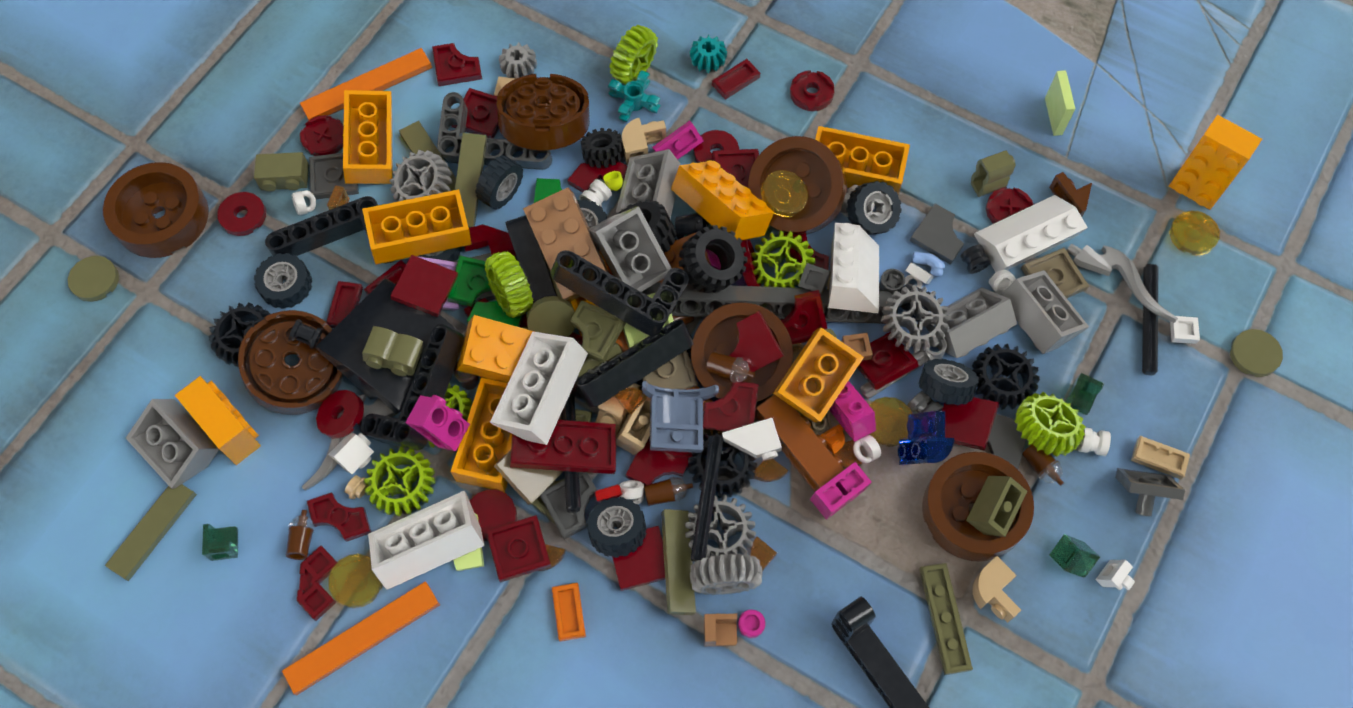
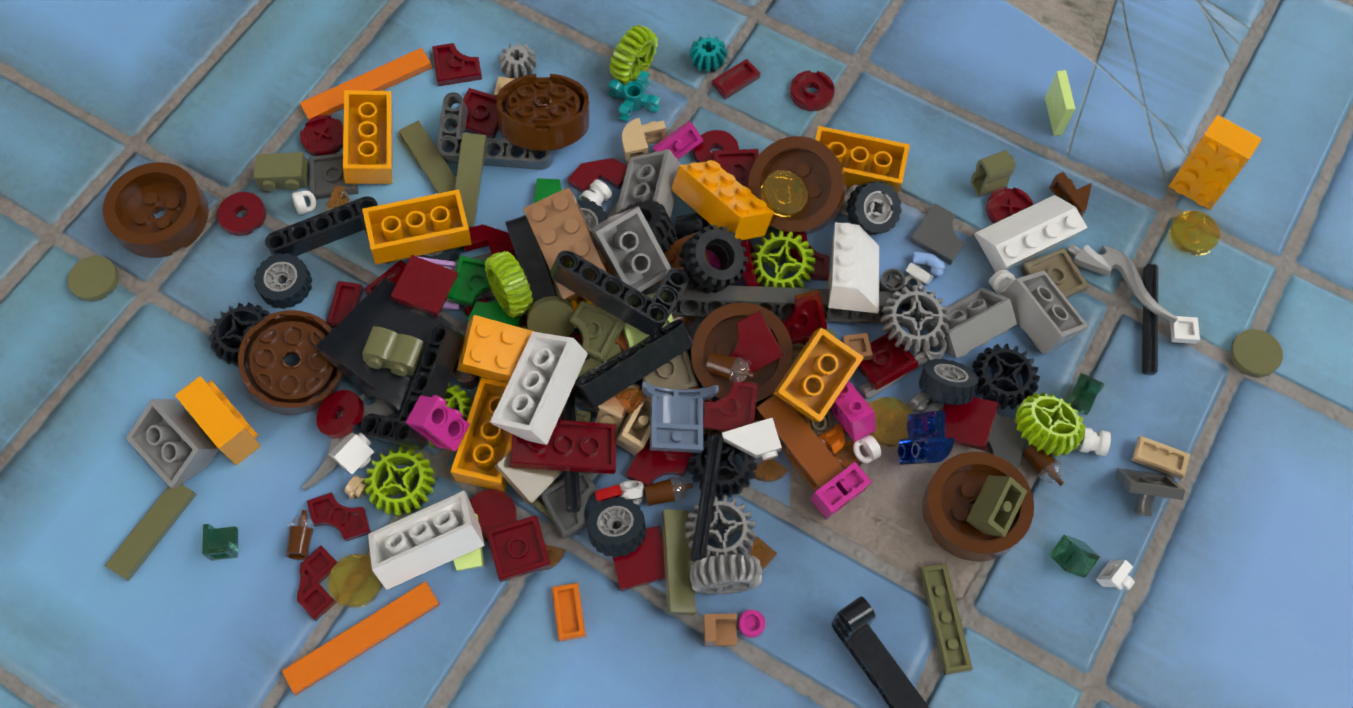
black bush [289,319,323,349] -> none
light grey gear [389,150,453,202] -> none
black wheel [475,155,523,210] -> none
black tyre [581,128,624,168] -> none
neon yellow hinge [603,171,623,191] -> none
dark grey tile [798,263,831,295] -> none
black wheel [960,245,991,274] -> none
tan brick [973,556,1021,623] -> none

